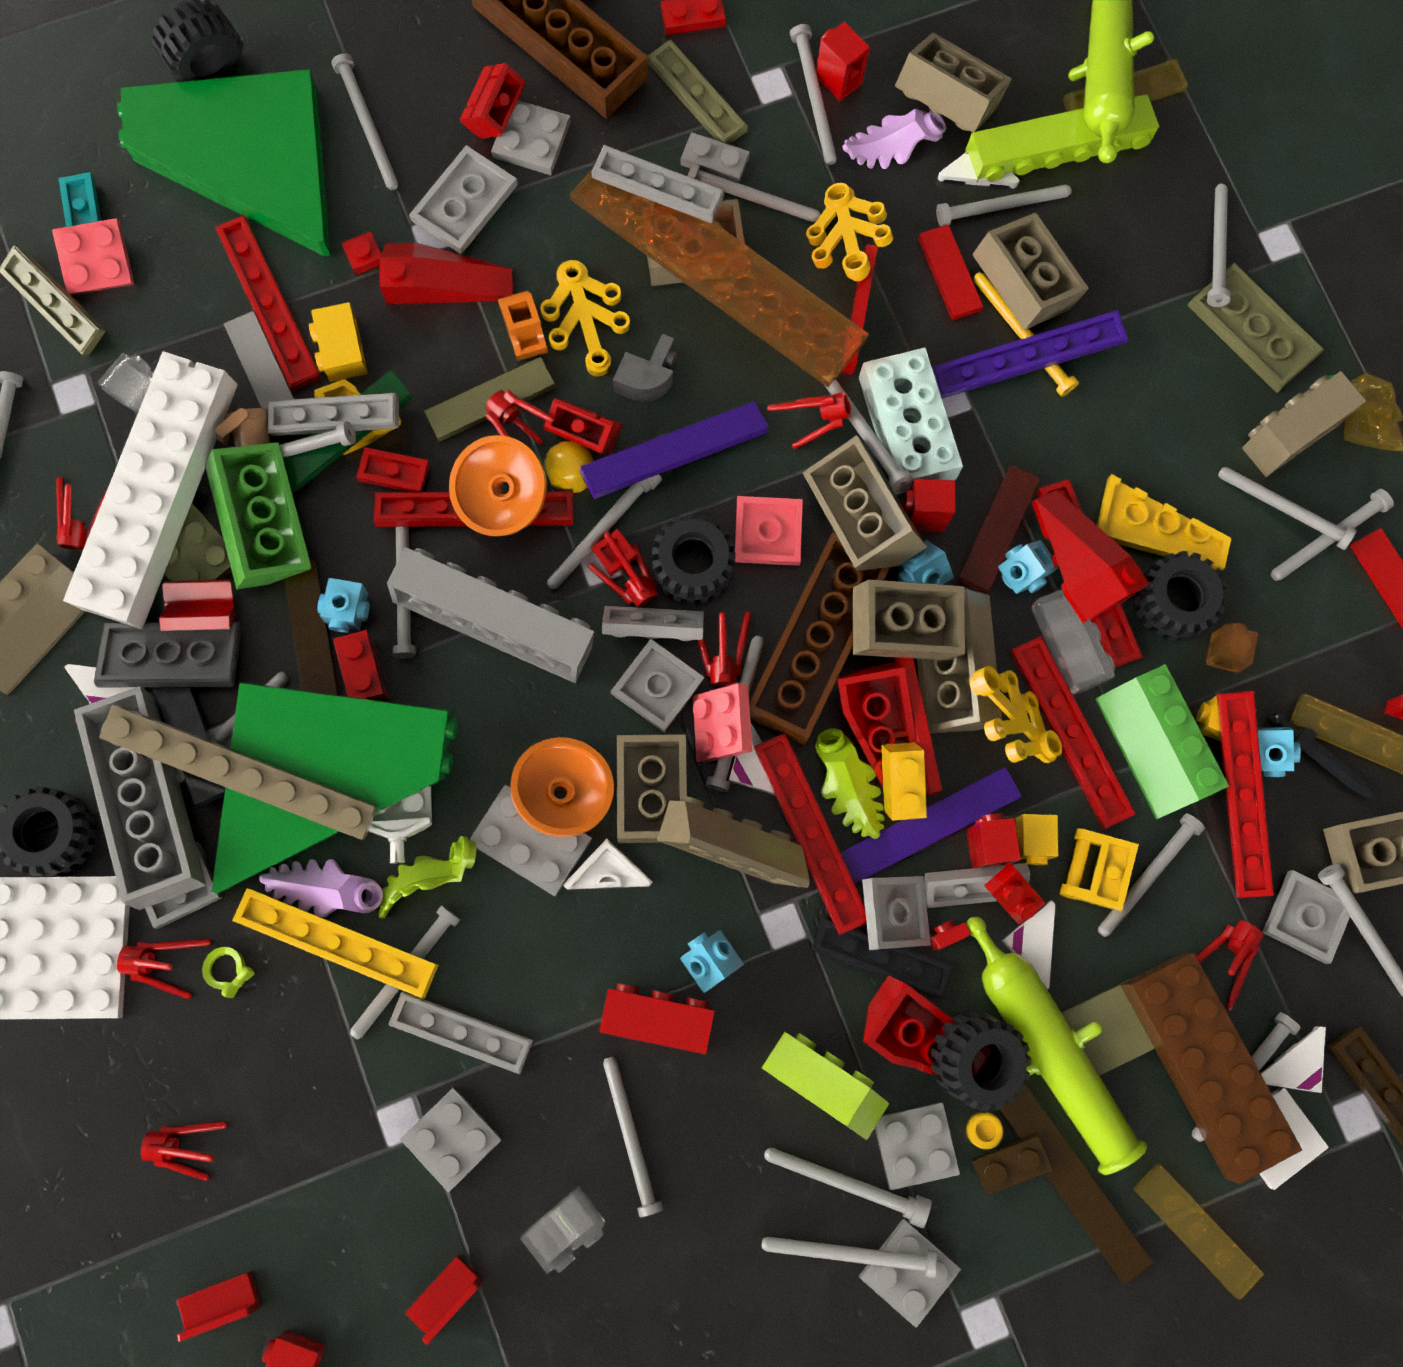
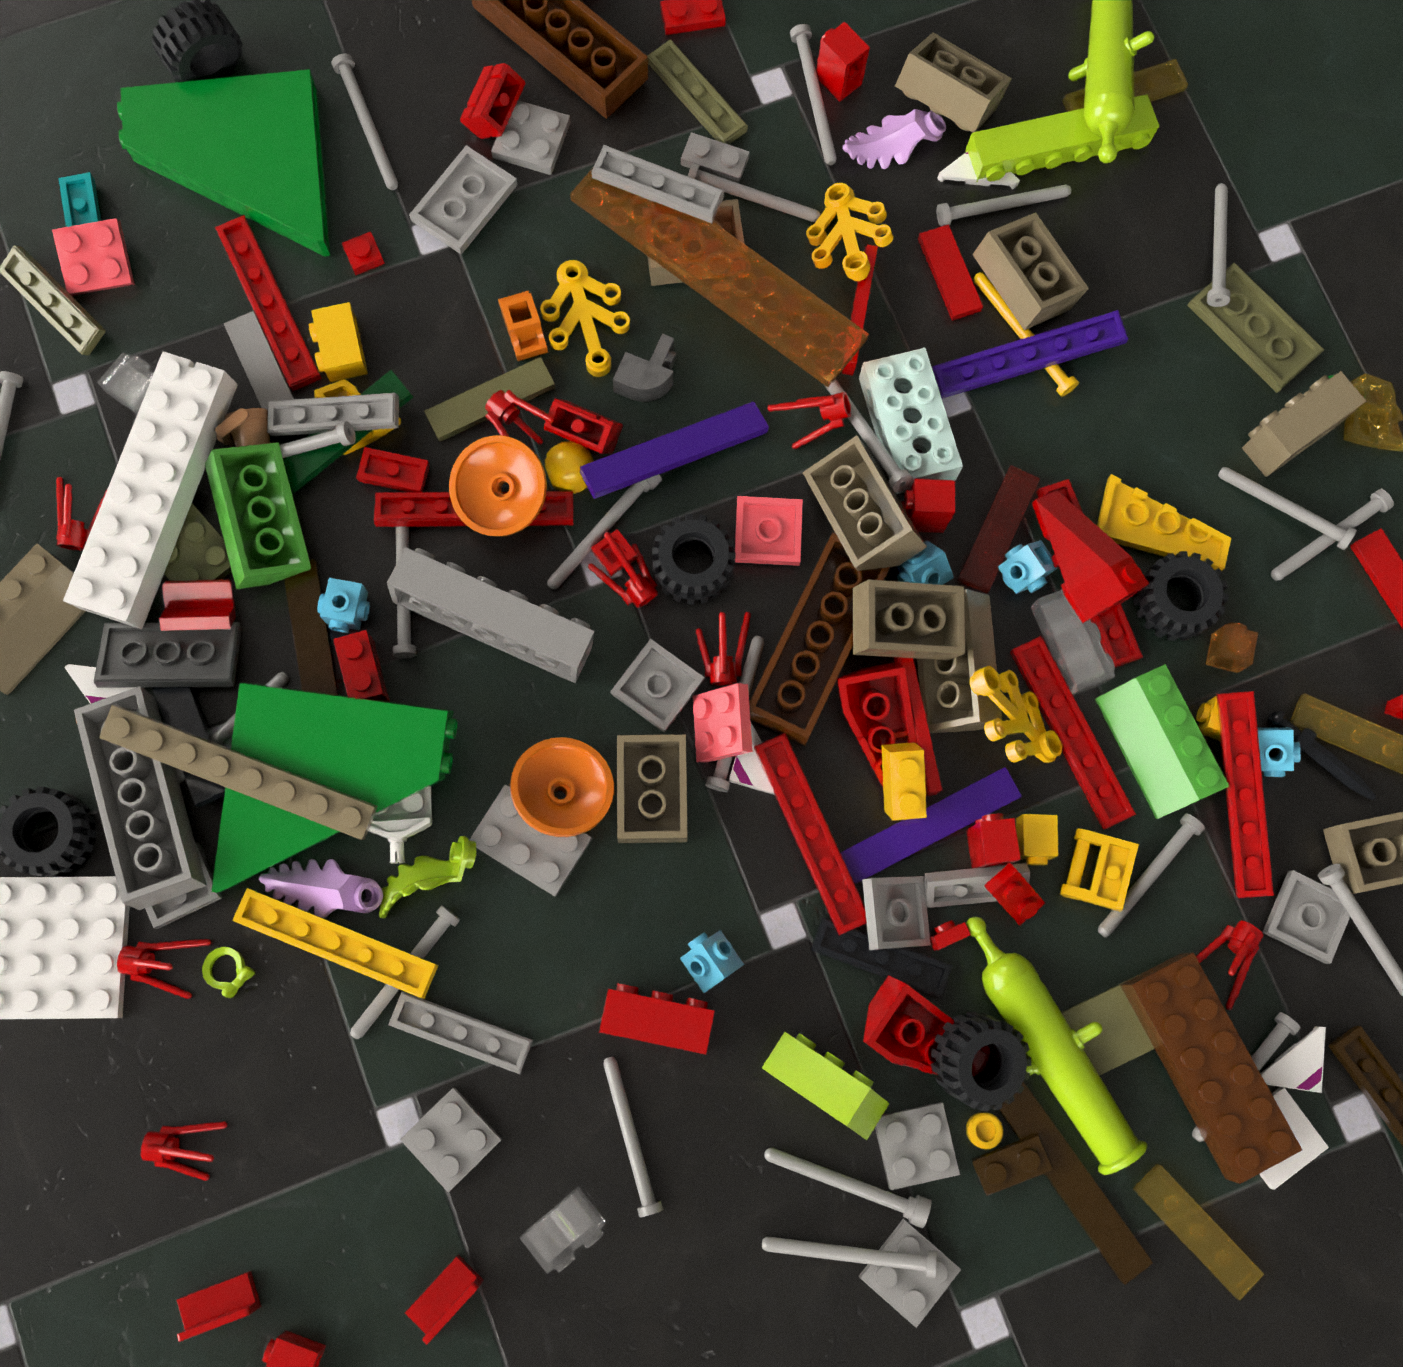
red wedge [380,243,513,305] -> none
white tile [563,839,653,890] -> none
light grey plate [602,606,704,641] -> none
dark tan slope [657,796,810,888] -> none
lime plant [816,728,885,839] -> none
white tile [1001,900,1055,989] -> none

